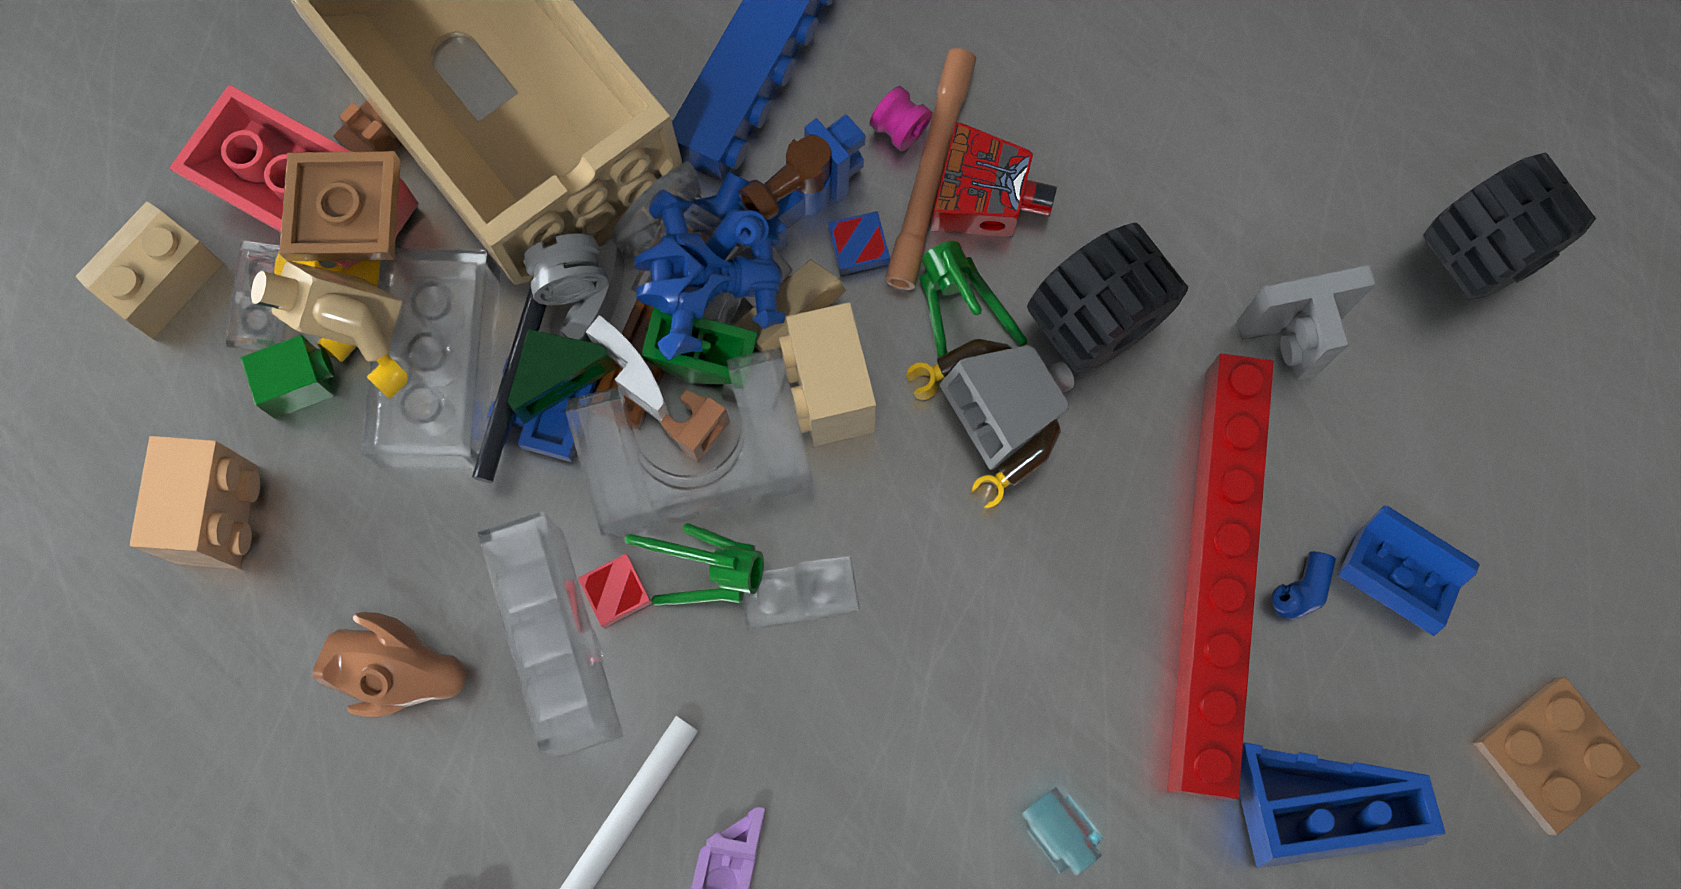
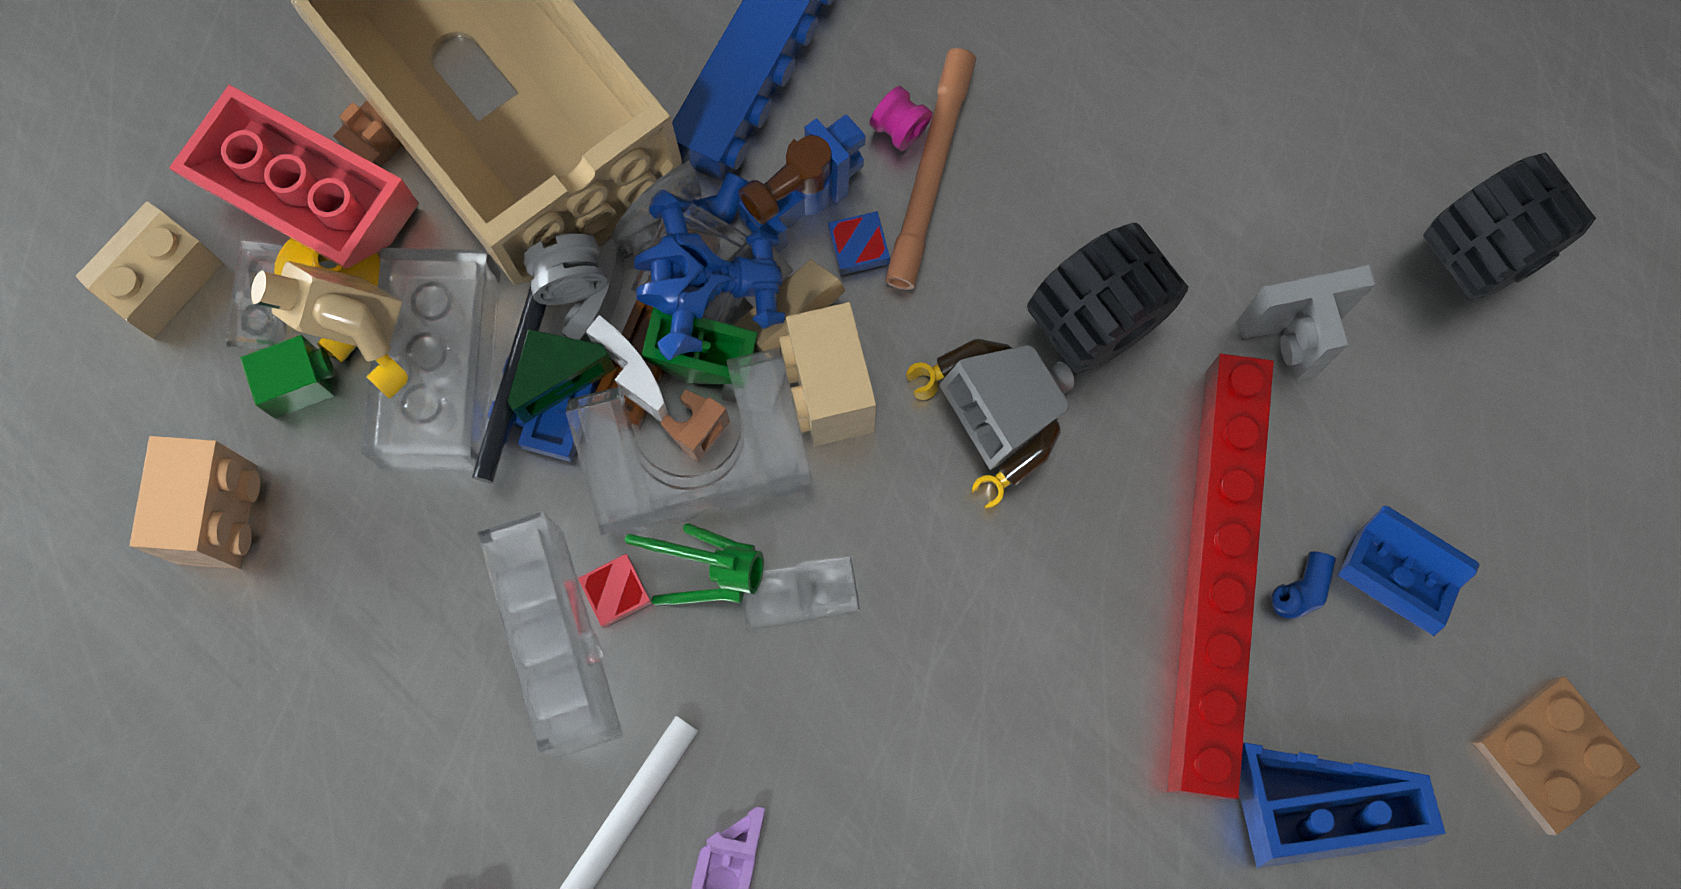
medium nougat plate [279,151,401,261] -> none
nougat animal [312,612,467,717] -> none
blue arm [705,209,769,260] -> none
green plant [919,241,1028,357] -> none
torso [931,122,1057,237] -> none
clear light blue brick [1021,787,1104,876] -> none

